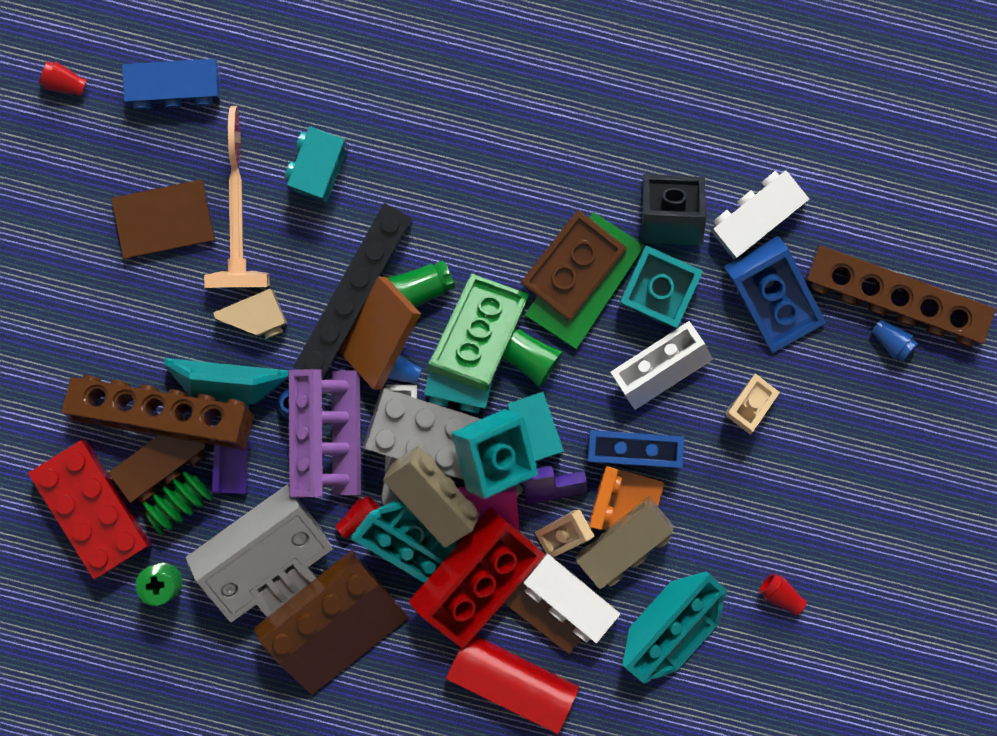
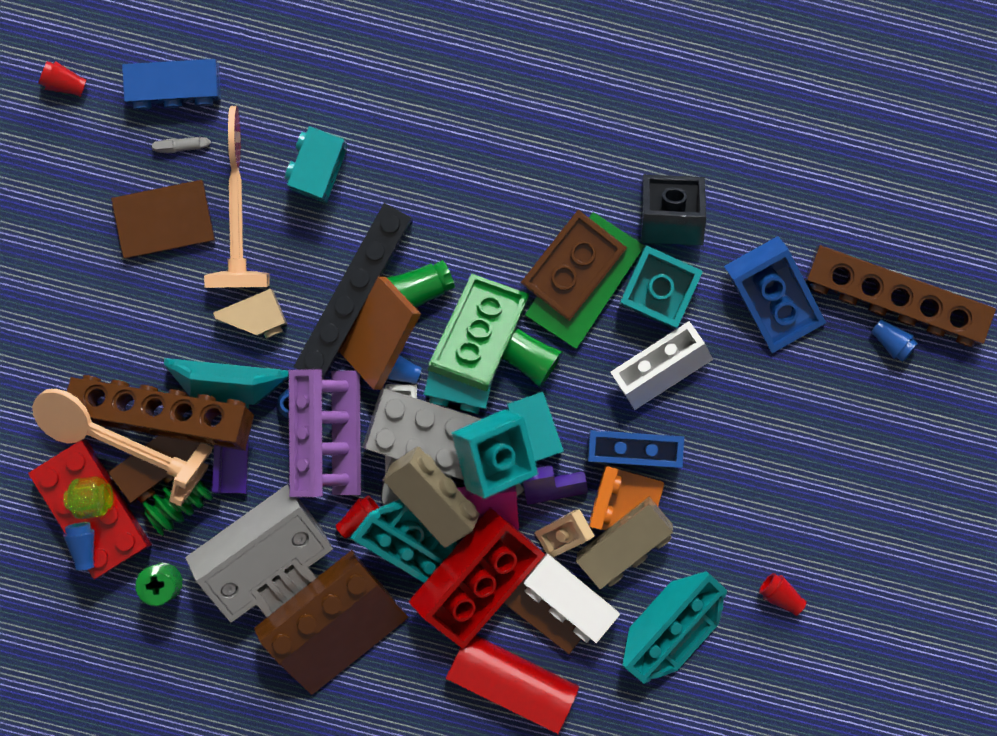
white brick [711,170,809,260] -> none
tan slope [725,374,780,435] -> none
none -> light nougat piece [32,389,213,506]
none -> clear neon green head [63,476,113,519]
none -> blue cone [63,522,95,571]
none -> light grey piece [152,137,211,153]

